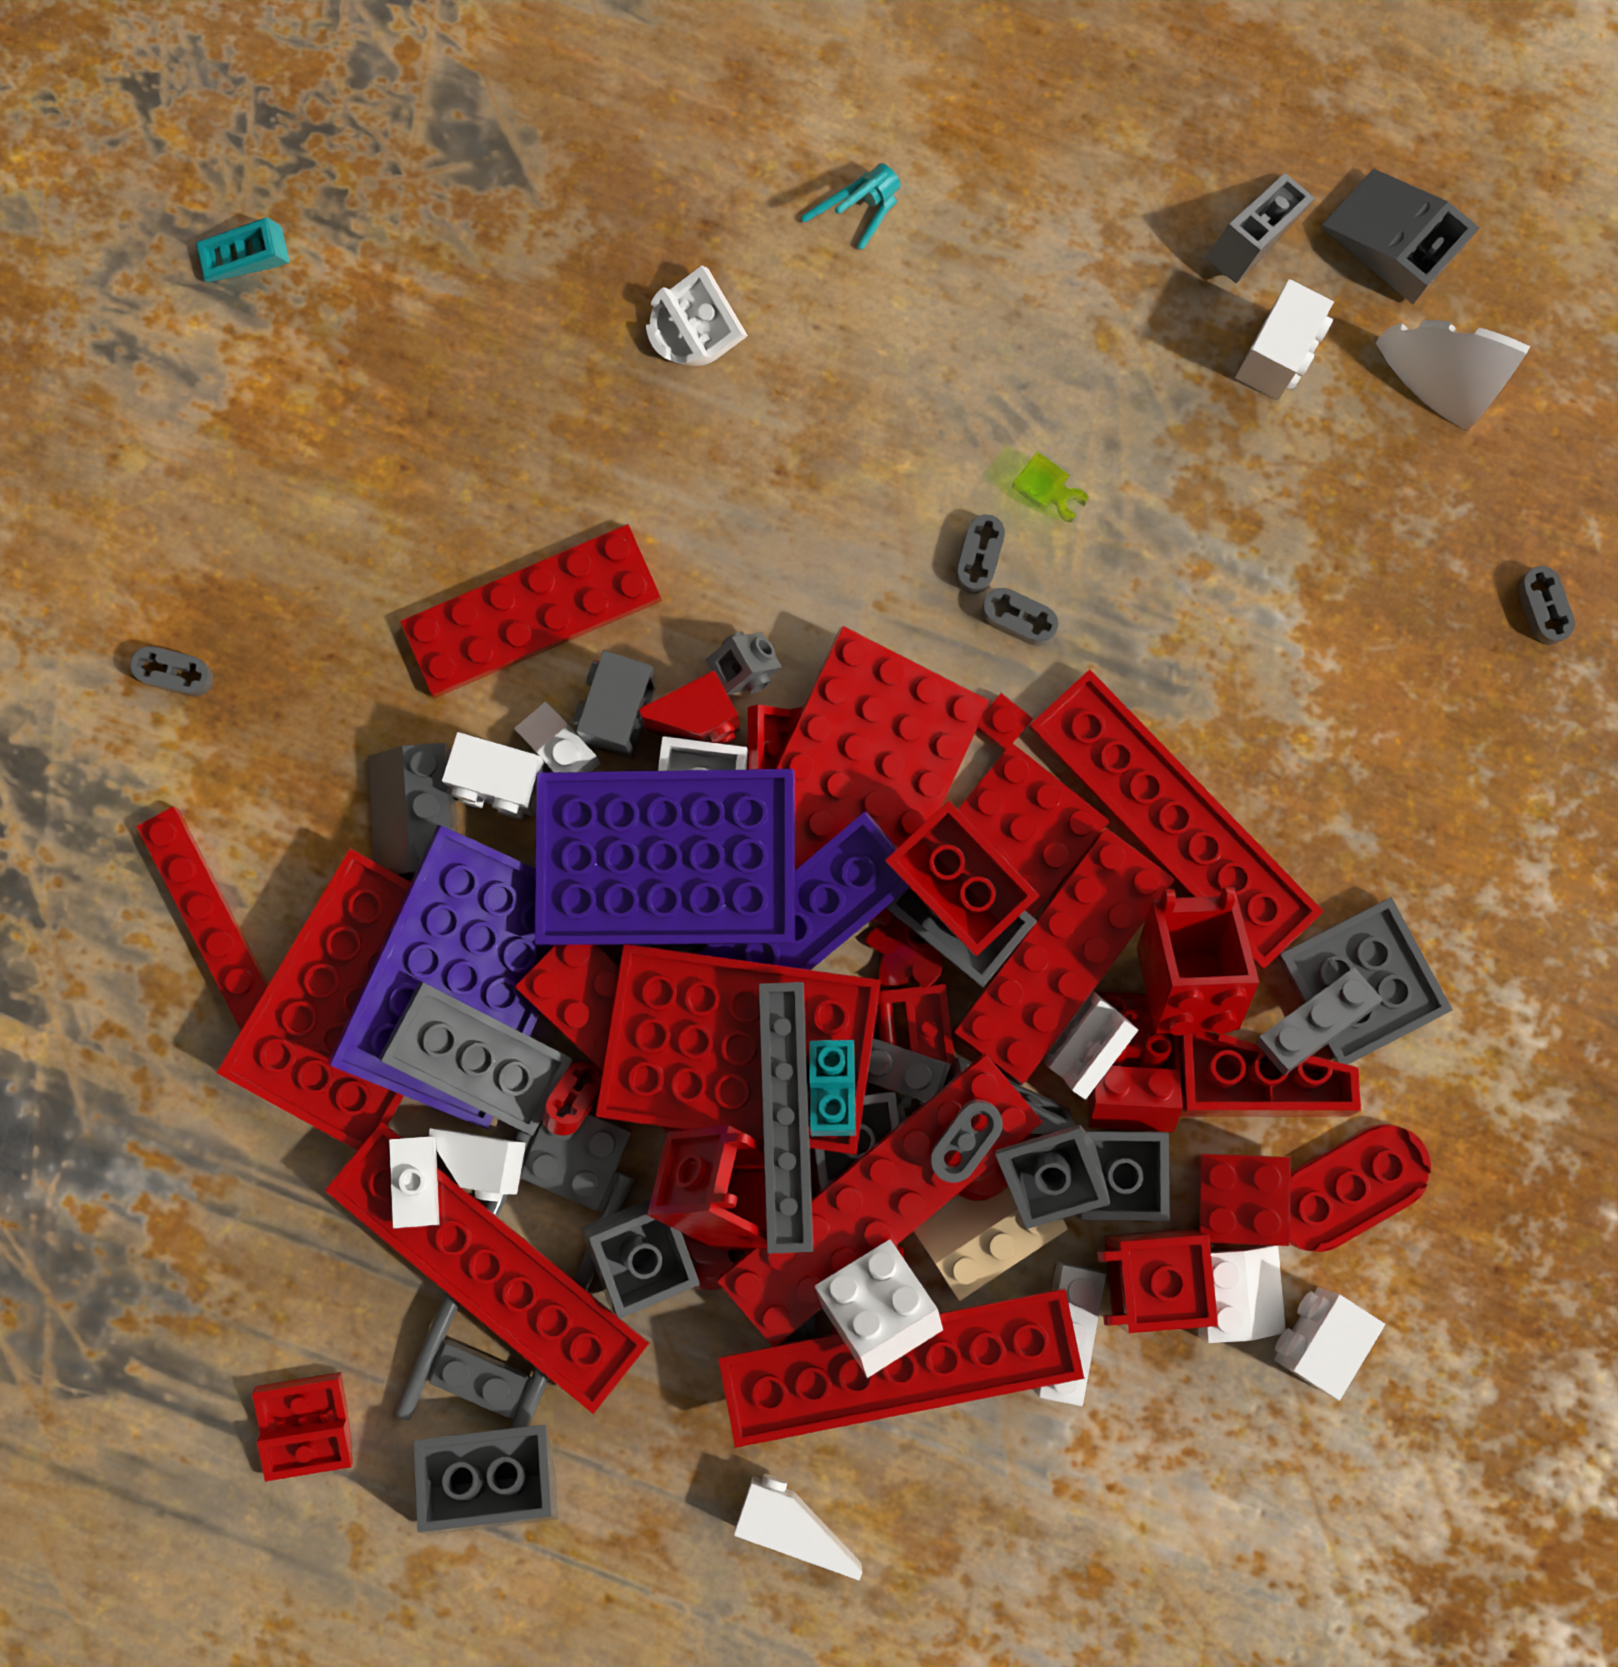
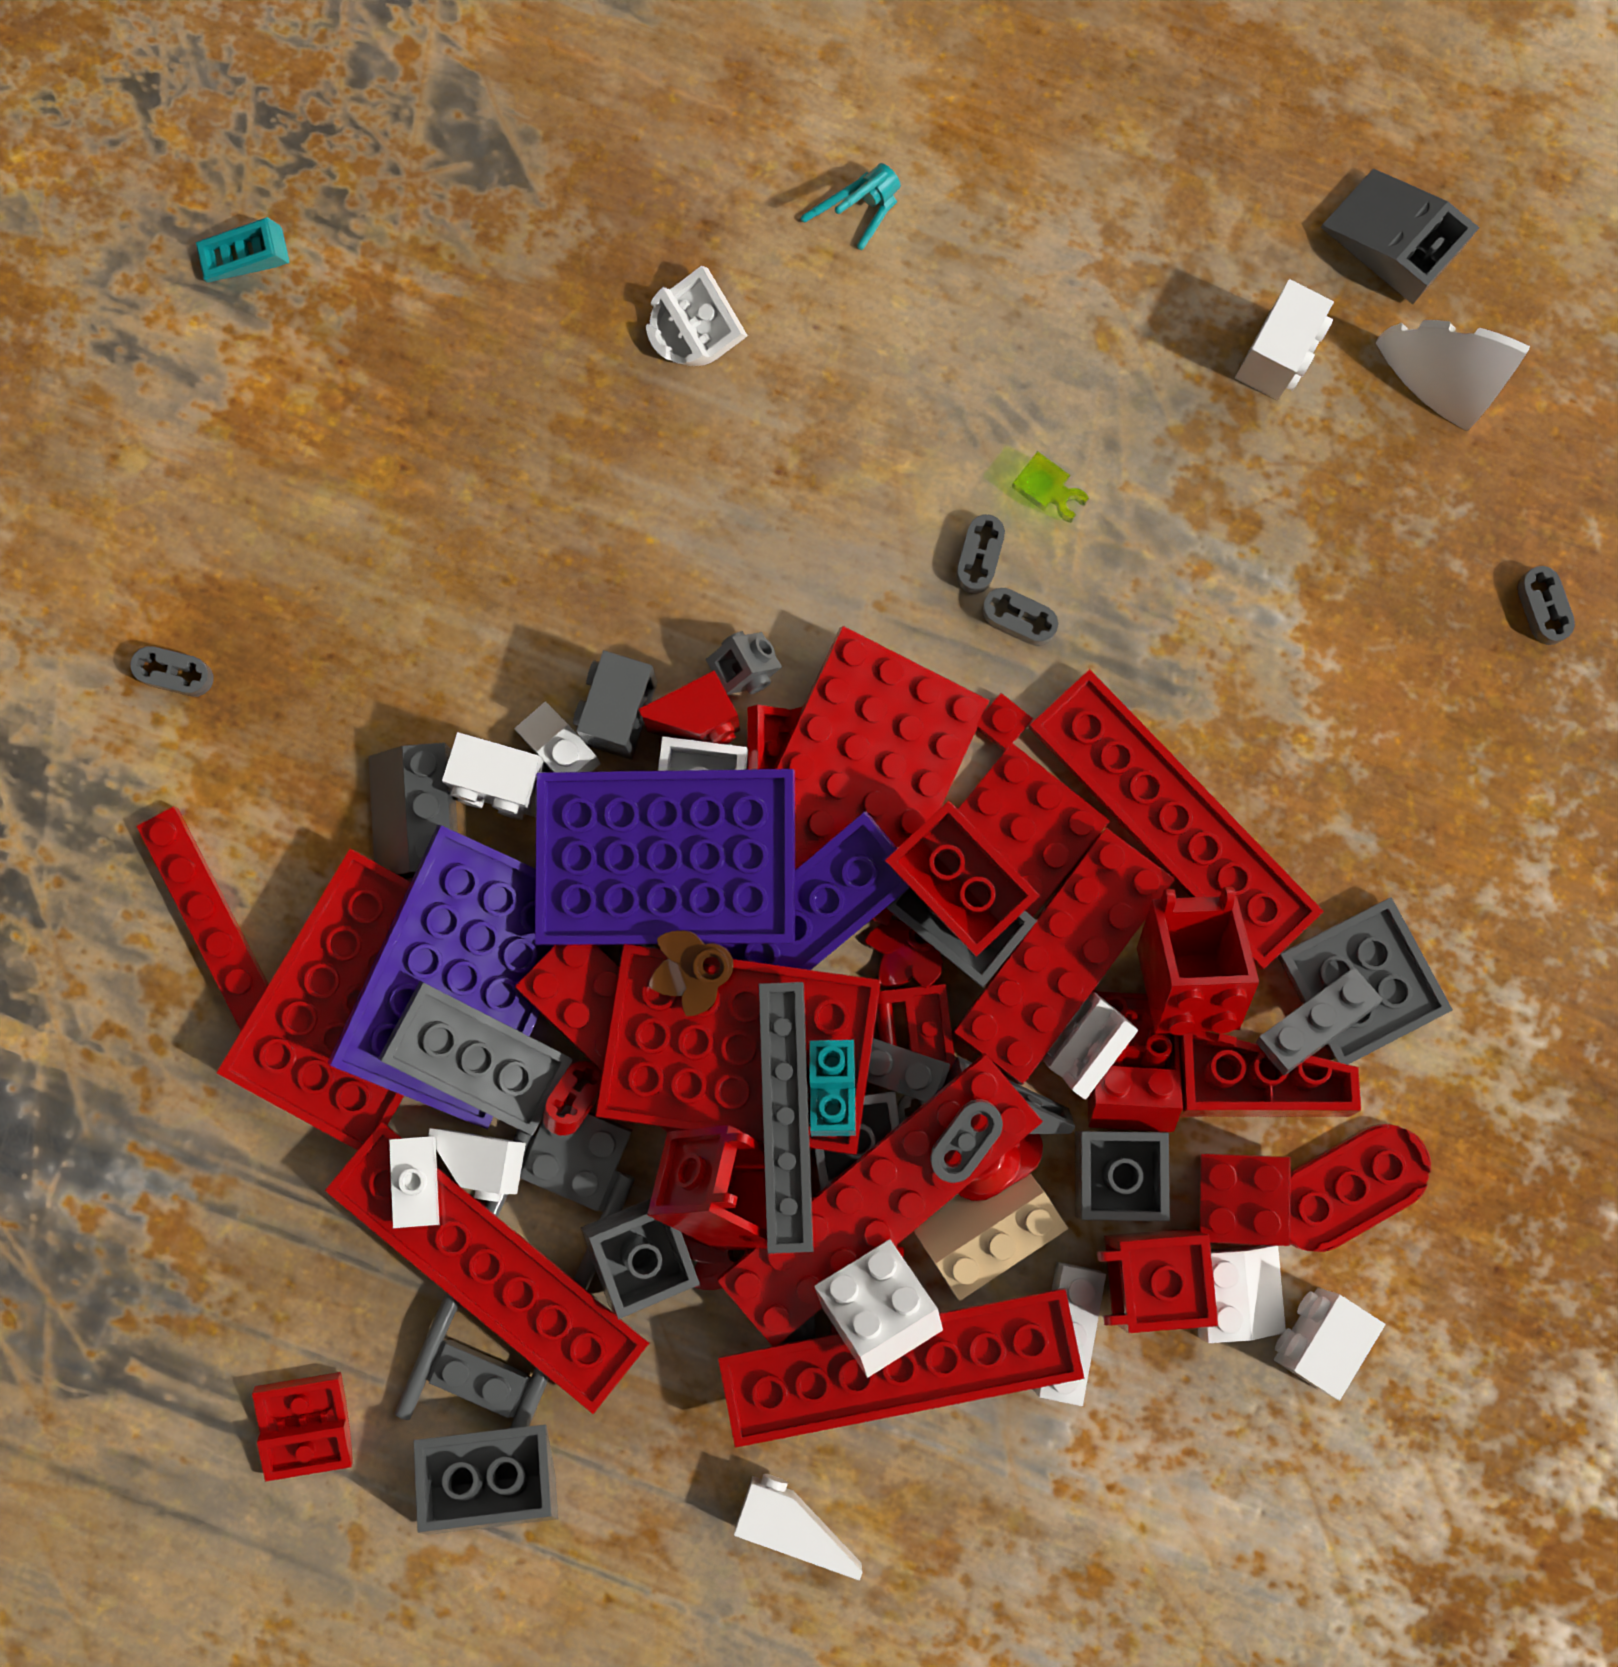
red plate [400,524,662,699] -> none
dark grey slope [995,1124,1110,1229] -> none
dark grey slope [1206,173,1315,284] -> none
none -> reddish brown plate [649,930,734,1016]

